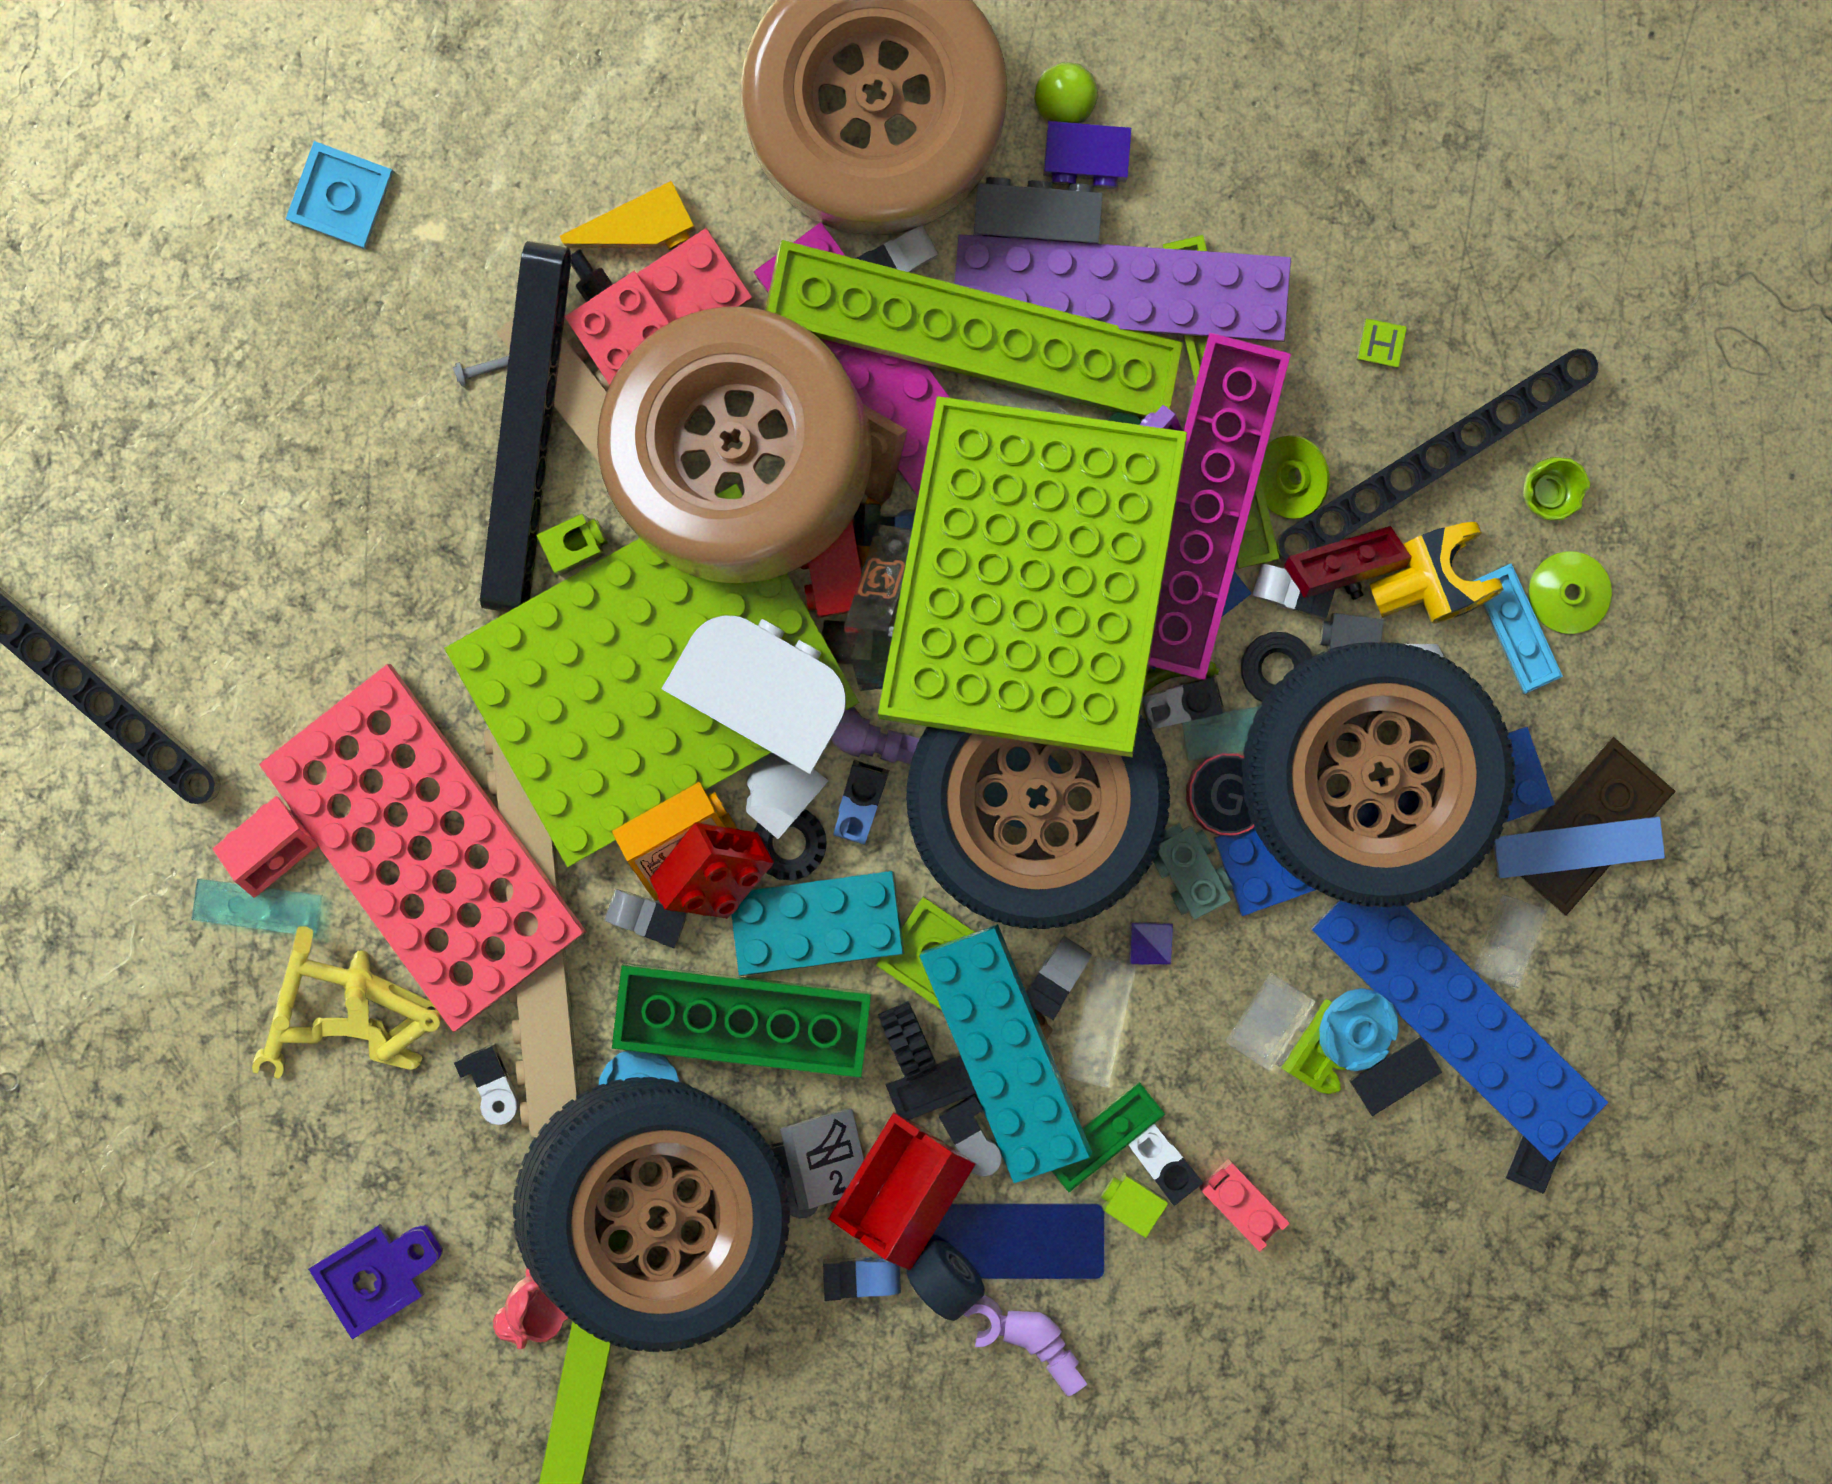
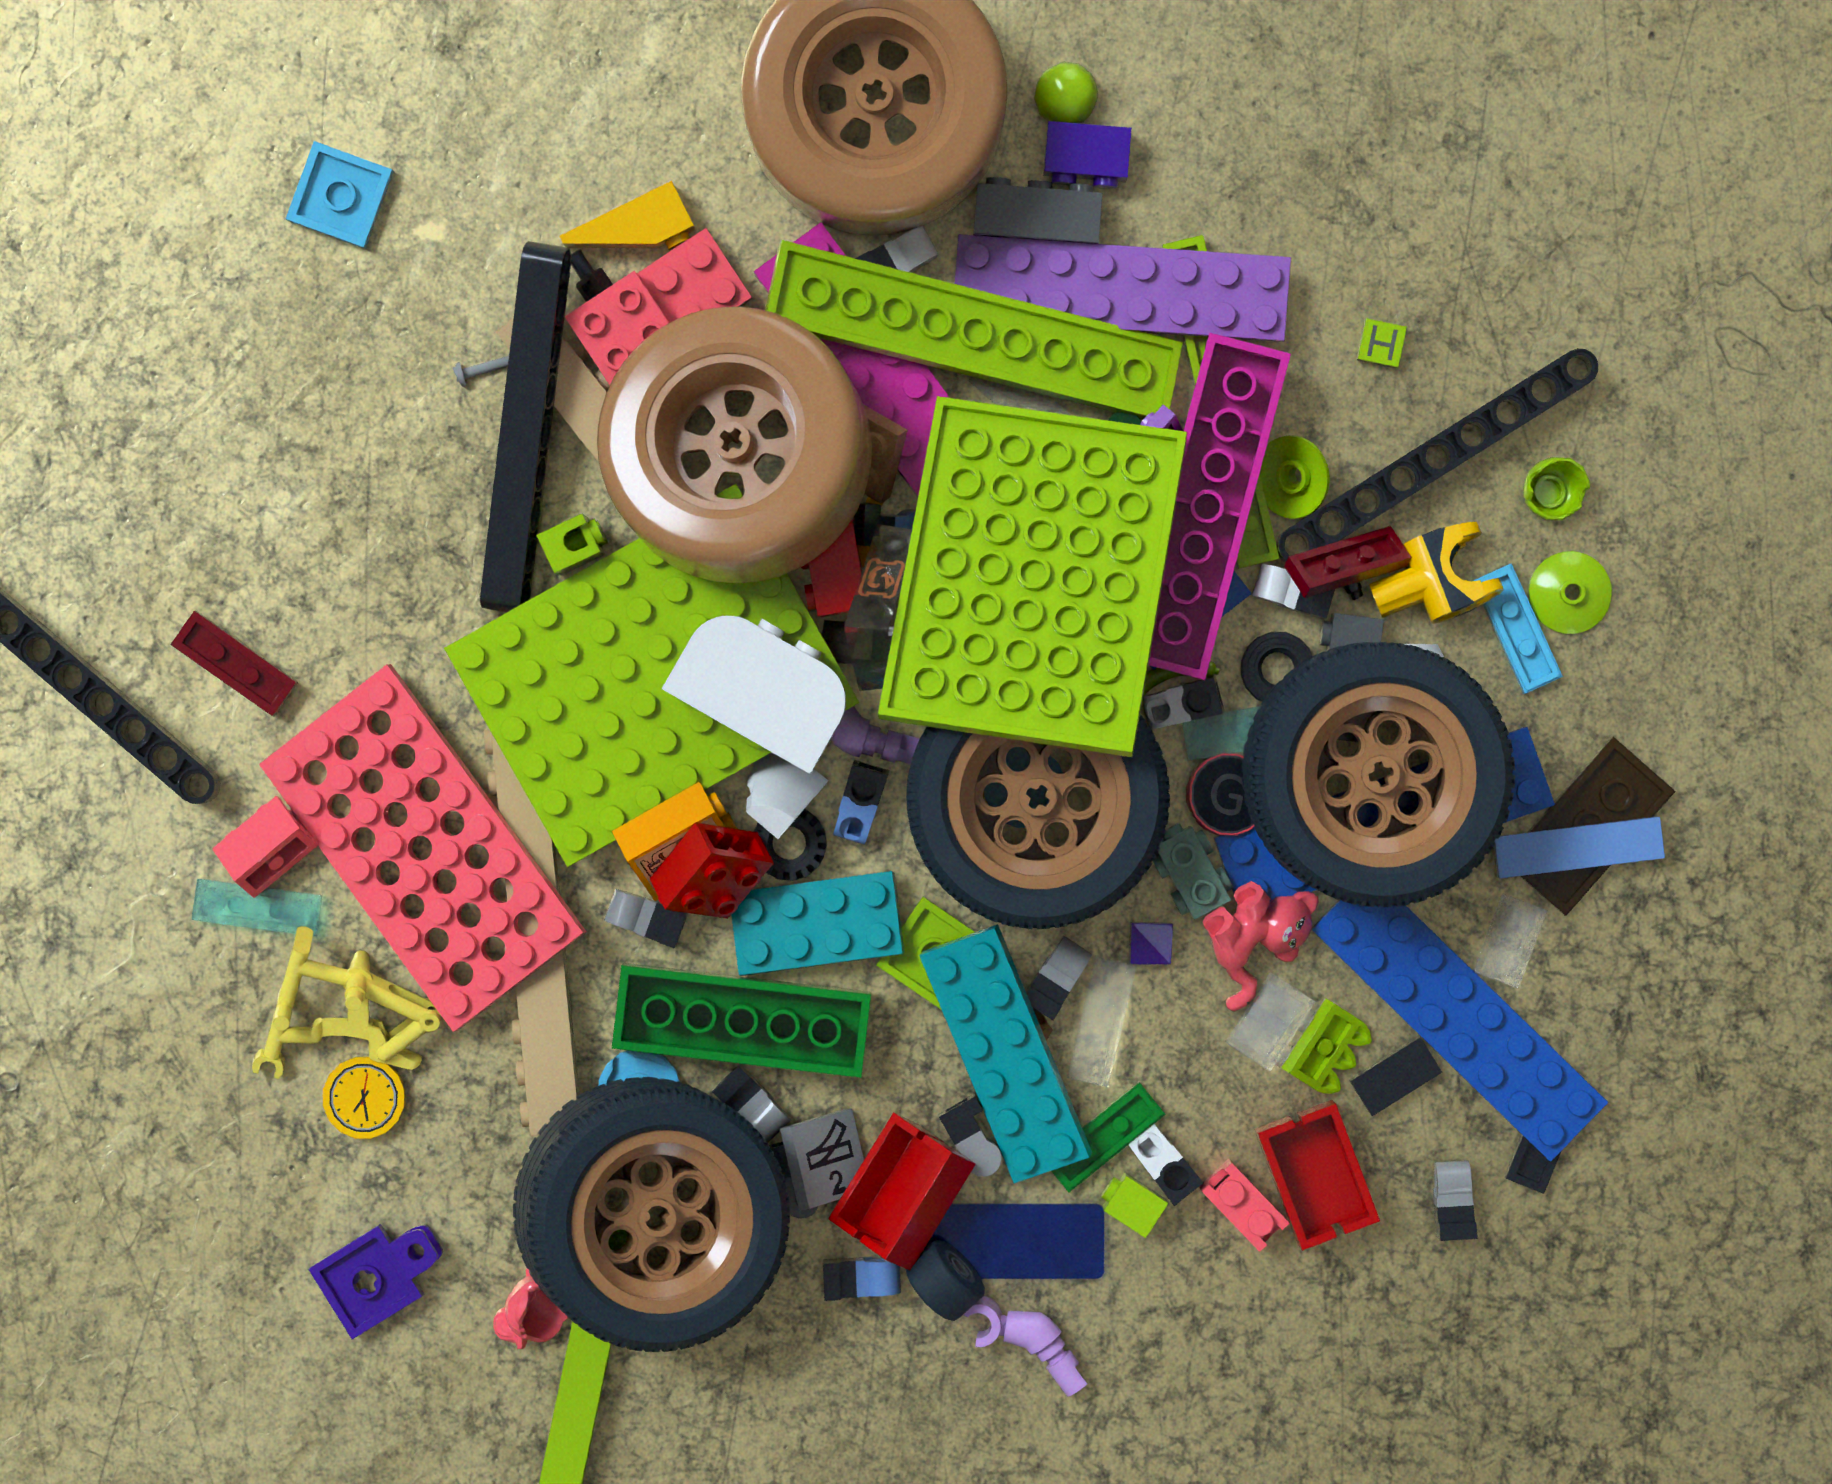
leg [454,1043,519,1125] -> none
black tyre [878,1001,939,1083] -> none
black tile [885,1054,976,1120] -> none
medium azure tile [1319,988,1399,1071] -> none
none -> dark red plate [170,611,298,717]
none -> yellow tile [323,1056,406,1139]
none -> leg [712,1064,791,1143]
none -> coral animal [1203,881,1319,1011]
none -> red piece [1254,1100,1380,1251]
none -> leg [1433,1160,1478,1241]

